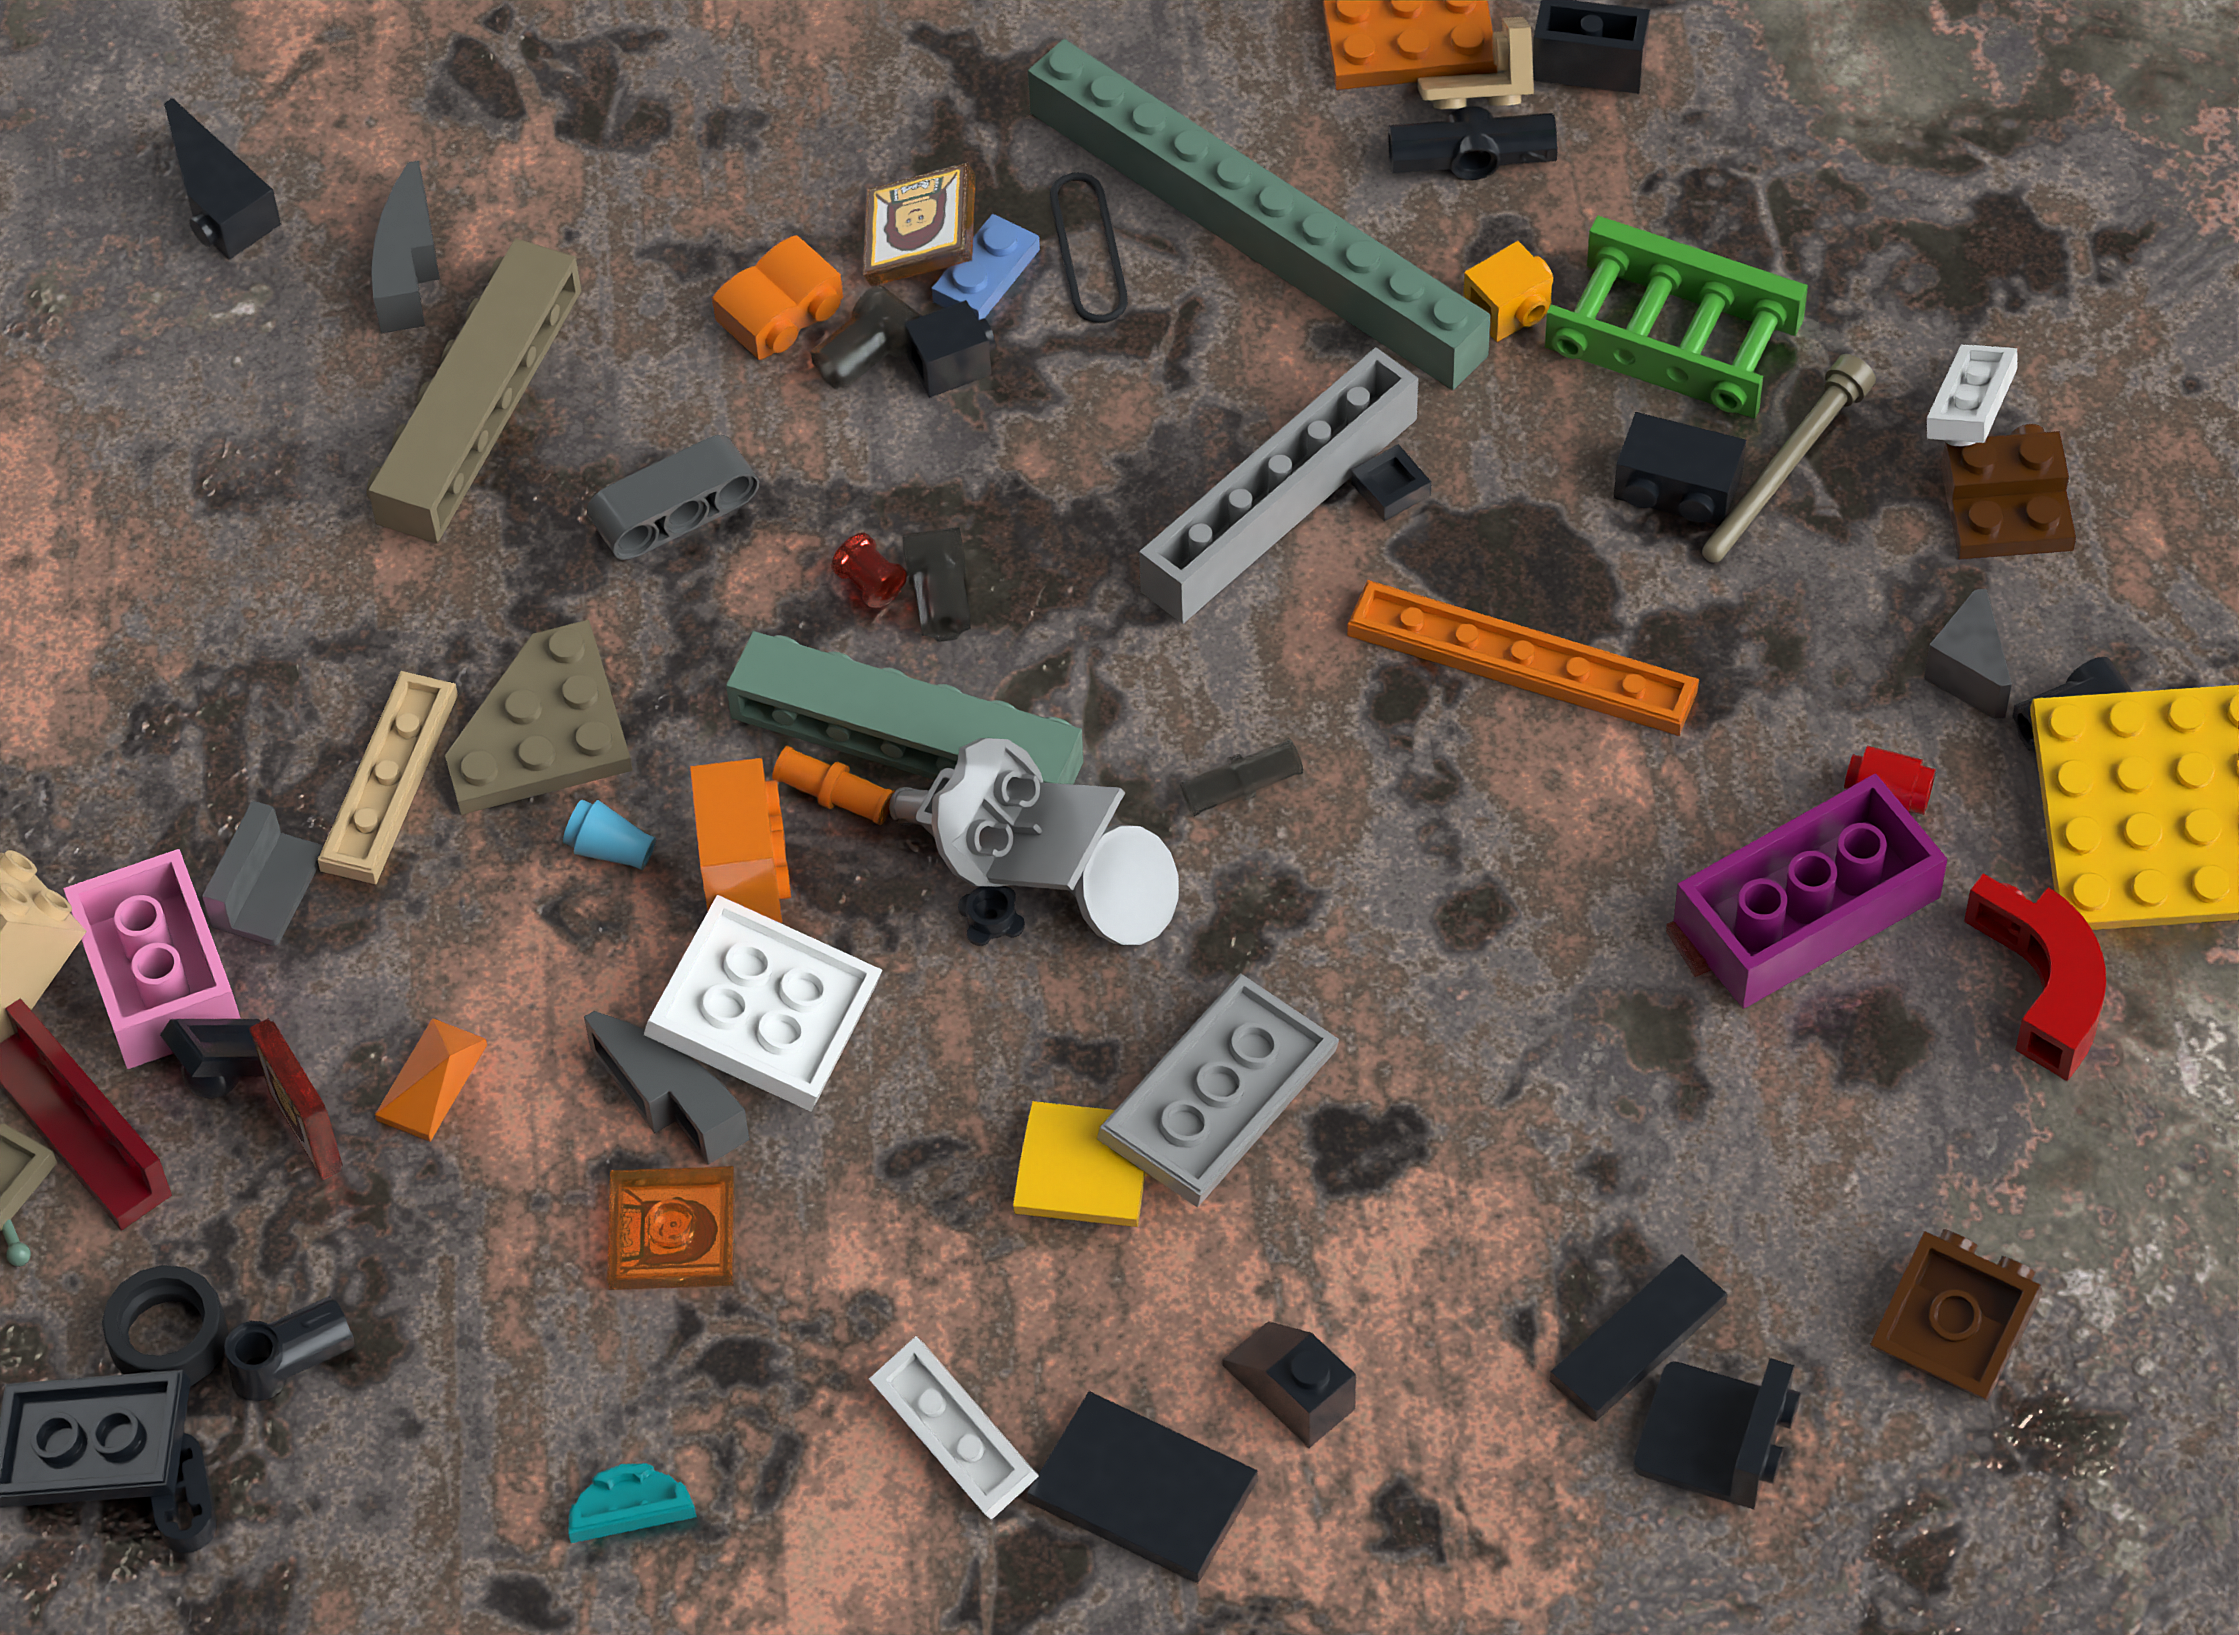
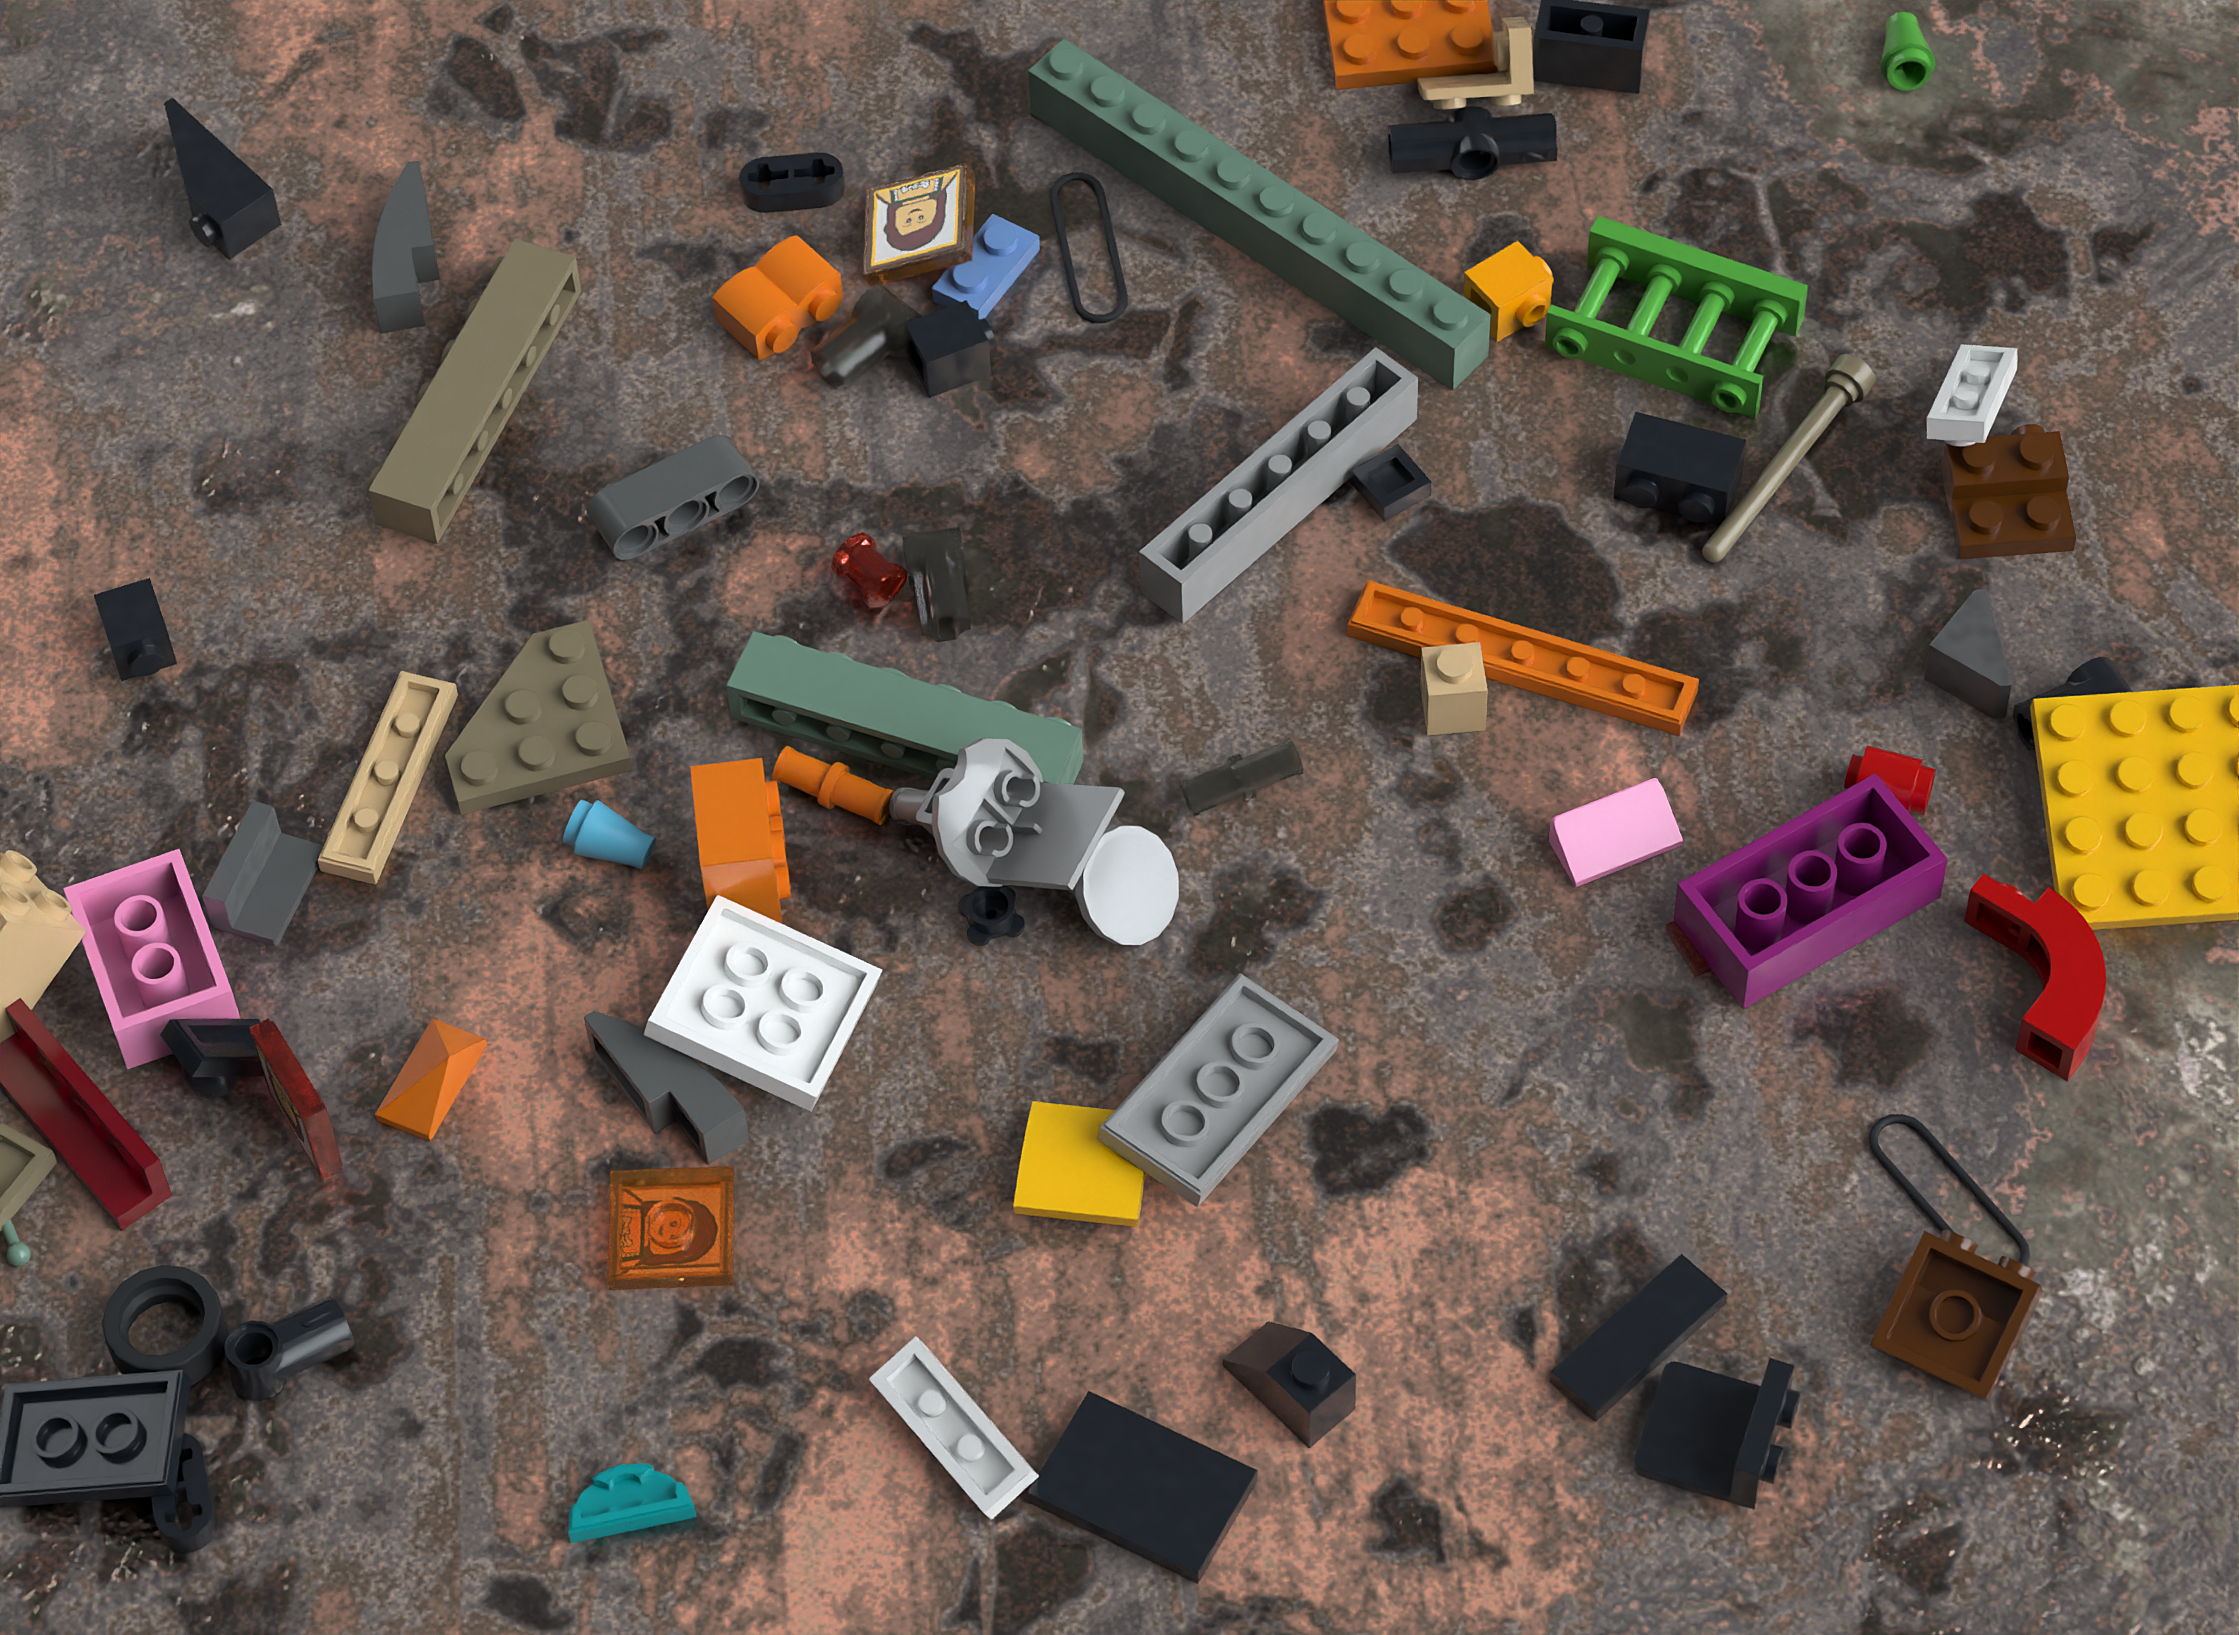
none -> black brick [94,578,177,681]
none -> black beam [739,152,845,213]
none -> tan brick [1420,642,1488,736]
none -> bright pink slope [1549,778,1683,888]
none -> black piece [1869,1114,2030,1266]
none -> bright green cone [1880,12,1935,91]

